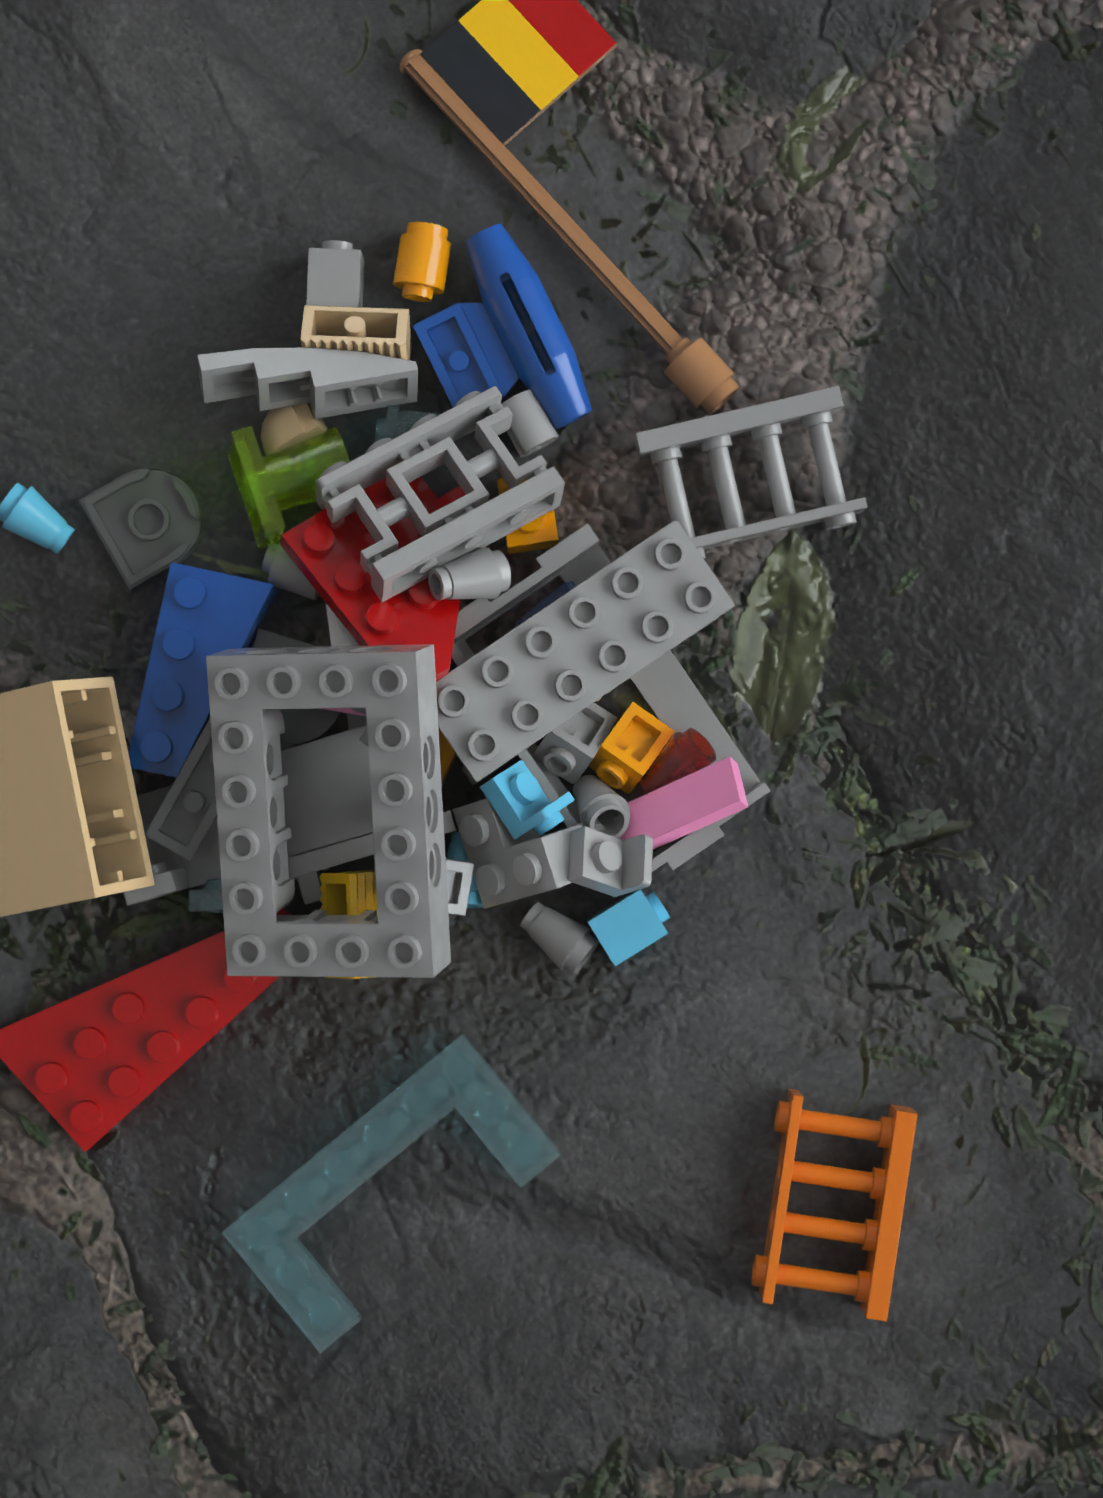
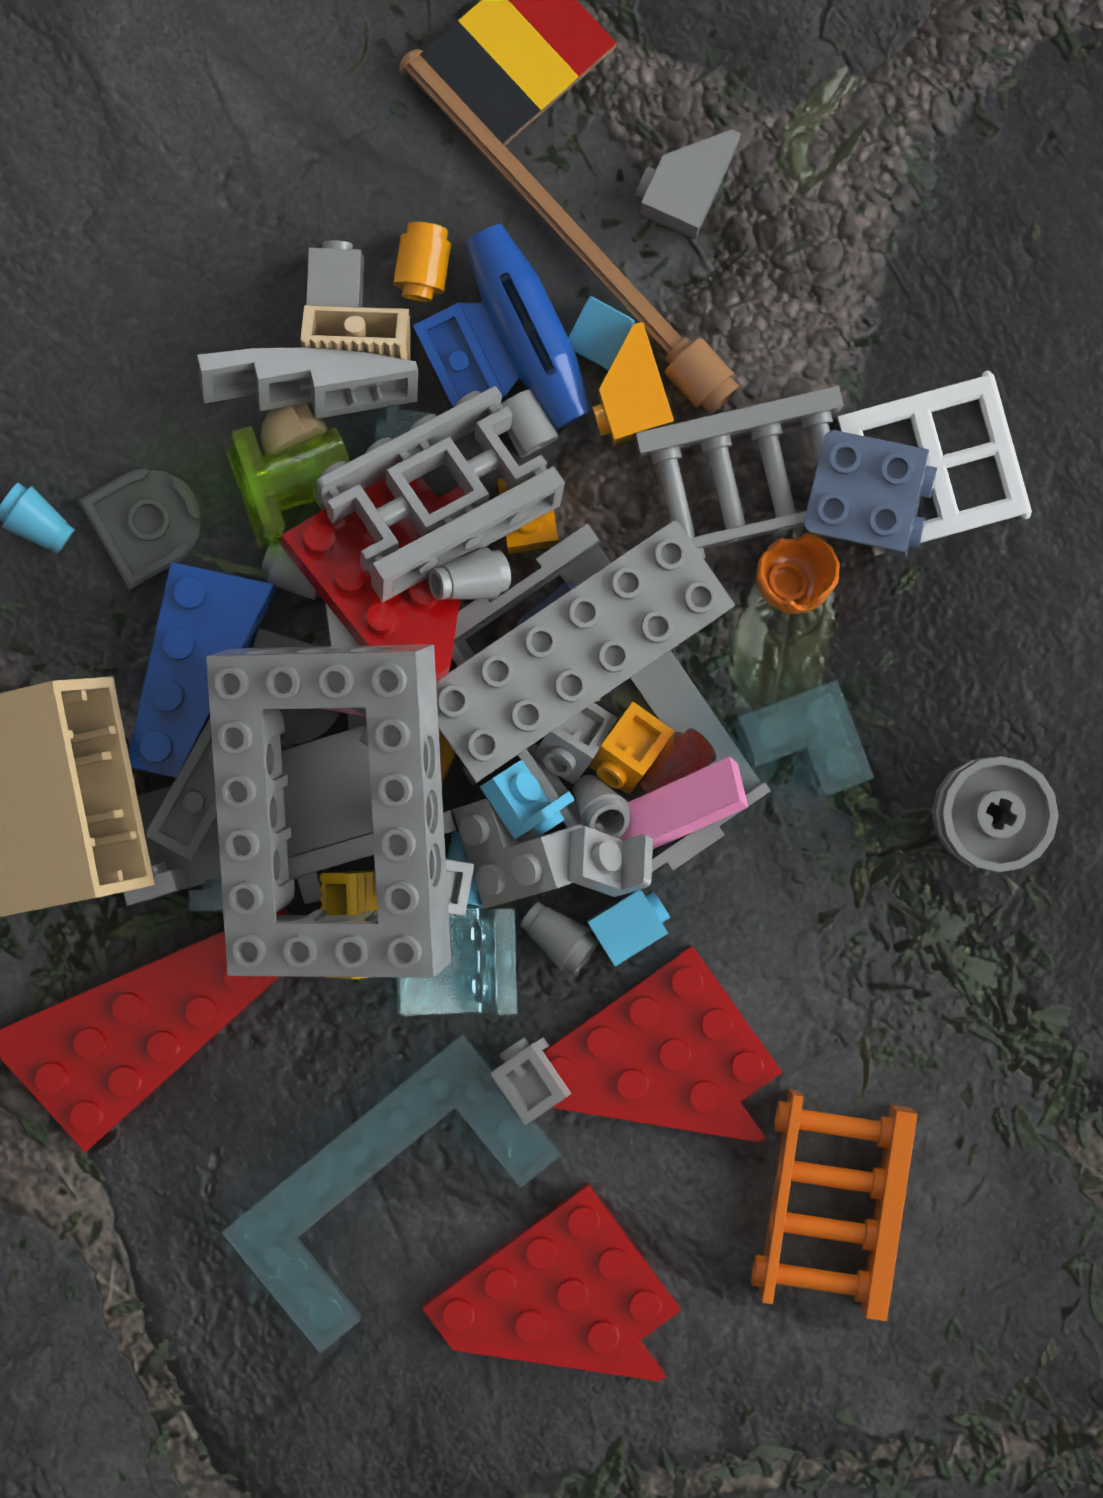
none -> clear light blue bracket [396,907,517,1016]
none -> red wing [422,1182,681,1381]
none -> light grey bracket [490,1037,572,1126]
none -> red wing [543,945,782,1143]
none -> medium azure slope [568,296,635,371]
none -> light orange slope [592,322,674,446]
none -> light grey slope [635,129,741,239]
none -> clear light blue brick [735,680,874,797]
none -> orange hair [755,533,840,614]
none -> sand blue bracket [804,430,937,560]
none -> white window [836,371,1032,556]
none -> light grey wheel [932,756,1059,872]

